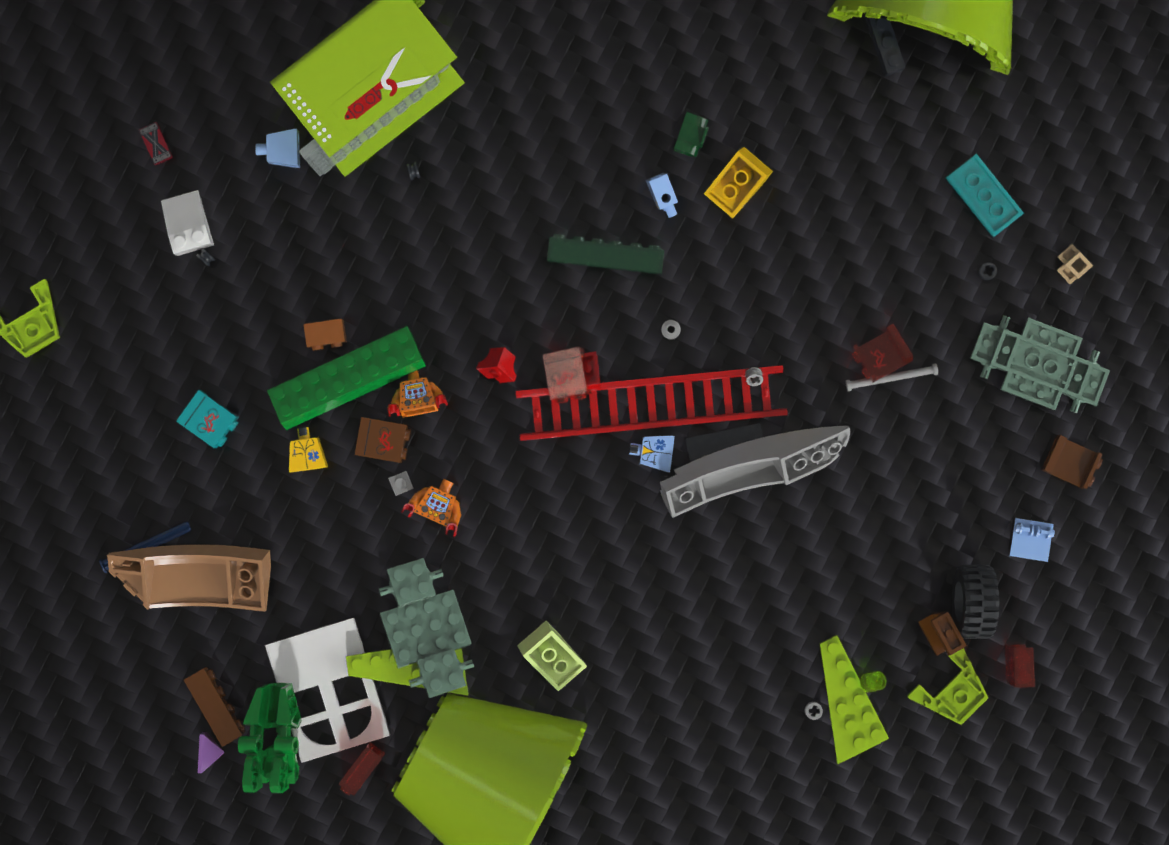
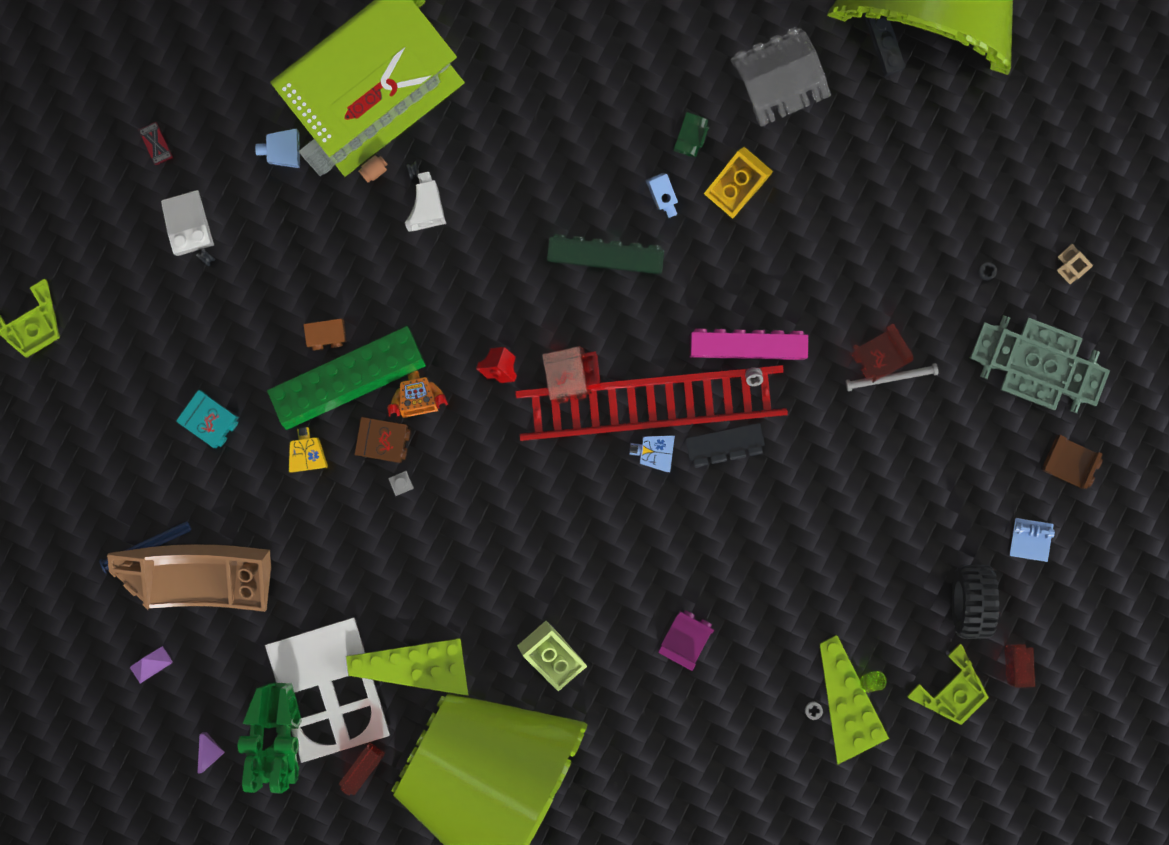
reddish brown brick [184,667,245,747] -> none
sand green piece [379,558,474,698] -> none
torso [401,479,461,536] -> none
light grey slope [660,426,850,518] -> none
light grey plate [661,320,681,339] -> none
reddish brown panel [918,612,967,656] -> none
teal tile [946,153,1024,237] -> none
none -> medium lavender slope [130,646,173,683]
none -> nougat brick [359,155,388,182]
none -> white hips [405,172,446,231]
none -> magenta panel [658,610,714,671]
none -> dark pink brick [690,329,808,360]
none -> clear hinge [731,28,831,126]

